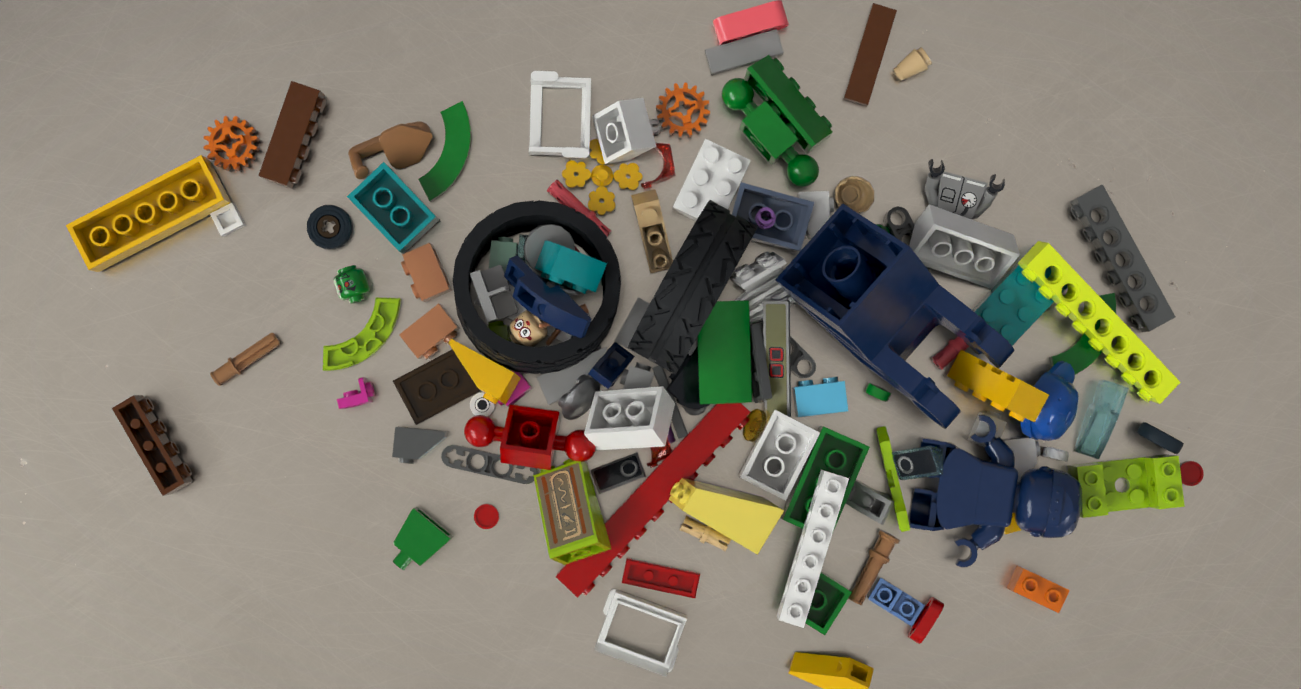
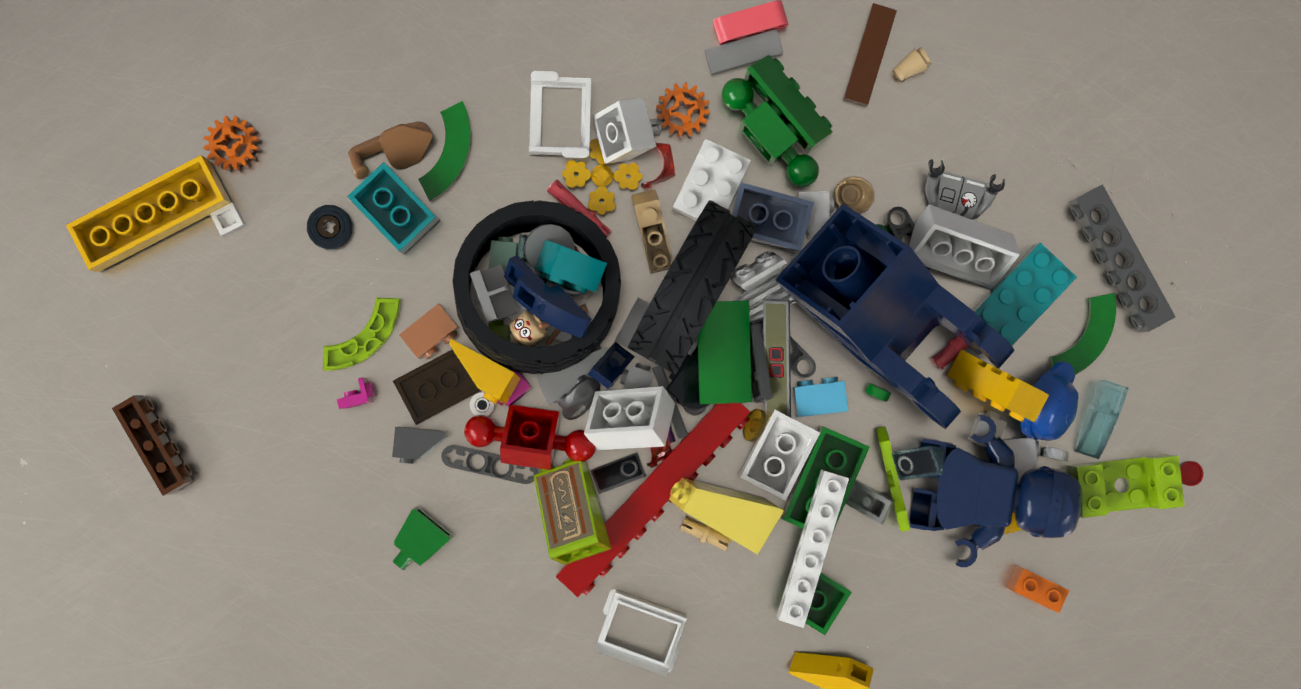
medium nougat axle [210,333,280,386] -> none
reddish brown brick [258,81,326,188] -> none
green head [333,265,370,304] -> none
nougat brick [401,243,452,302] -> none
red piece [474,504,499,529] -> none
red tile [622,558,700,599] -> none
medium lavender pin [755,207,776,230] -> none
medium nougat pin [848,530,900,605] -> none
medium blue slope [868,578,925,627] -> none
red beam [908,597,944,644] -> none
neon yellow brick [1018,241,1181,404] -> none
black bush [1137,422,1184,454] -> none

